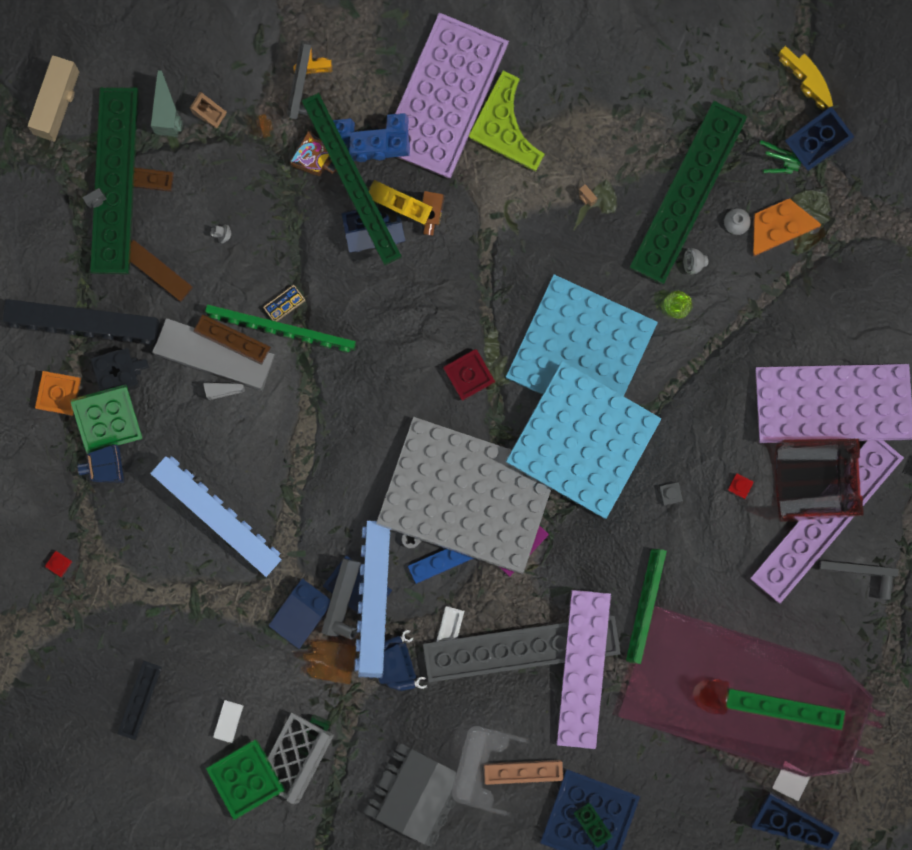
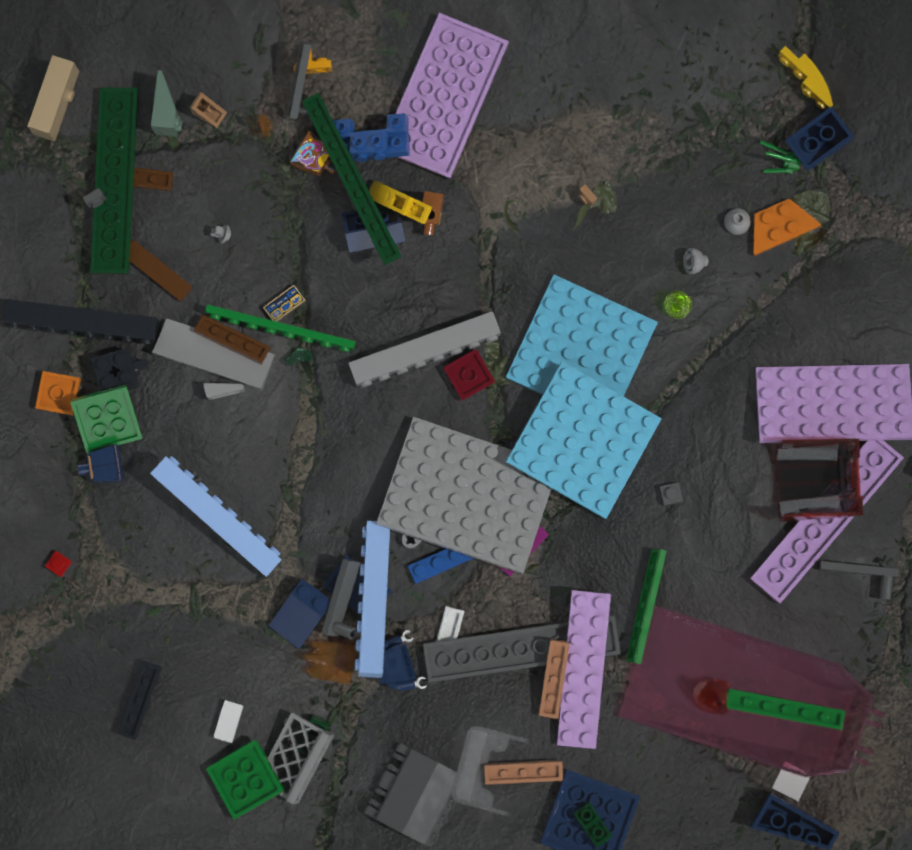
lime plate [469,71,545,172] -> none
dark green plate [629,101,747,285] -> none
red plate [728,473,754,500] -> none
none -> clear green arm [284,348,313,366]
none -> light grey brick [349,311,501,388]
none -> nougat plate [539,639,570,719]

